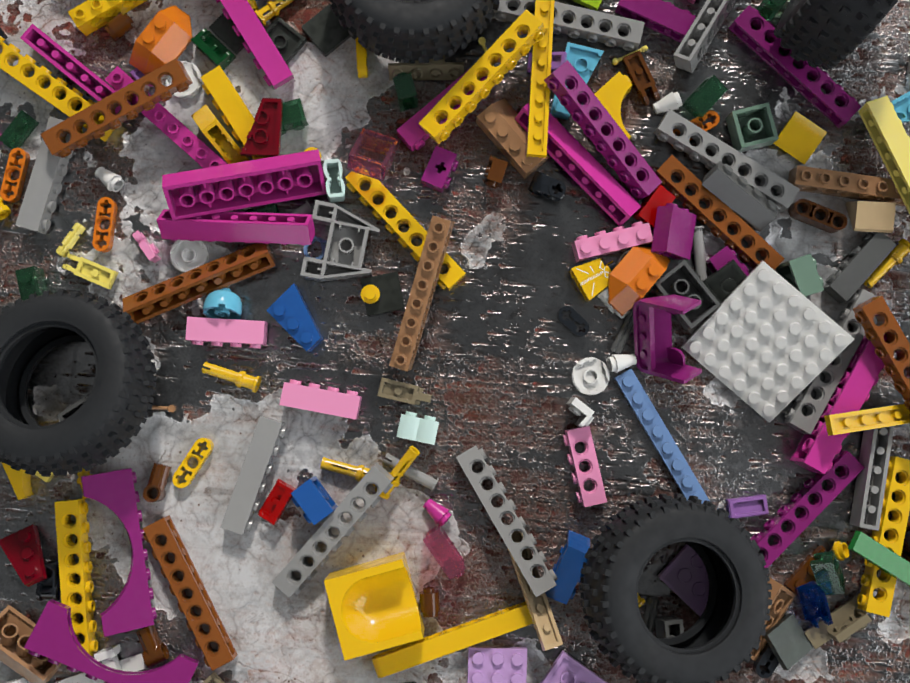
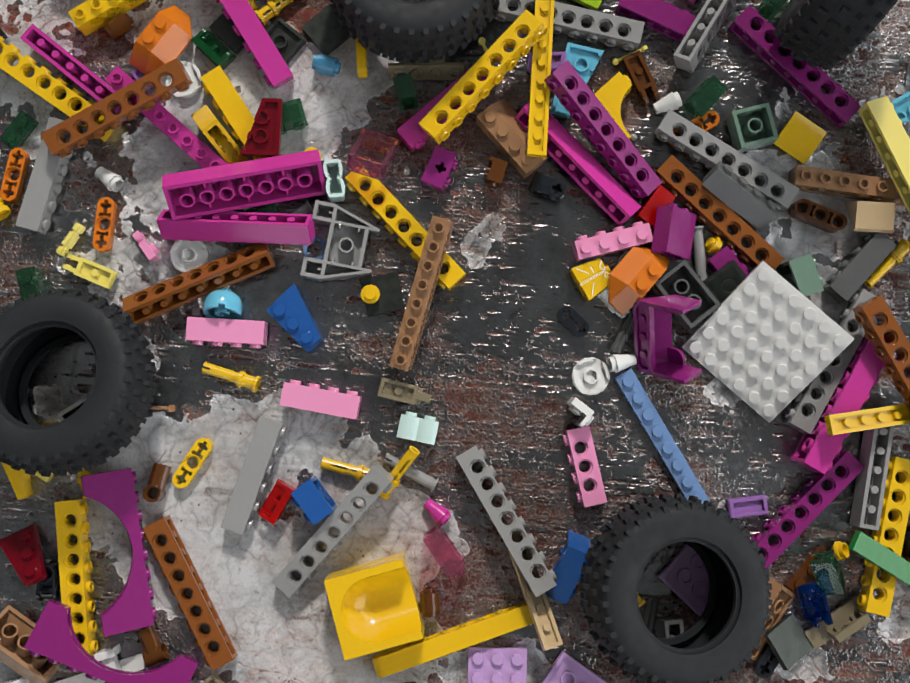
none -> dark azure brick [312,54,341,77]
none -> yellow plate [705,235,723,254]

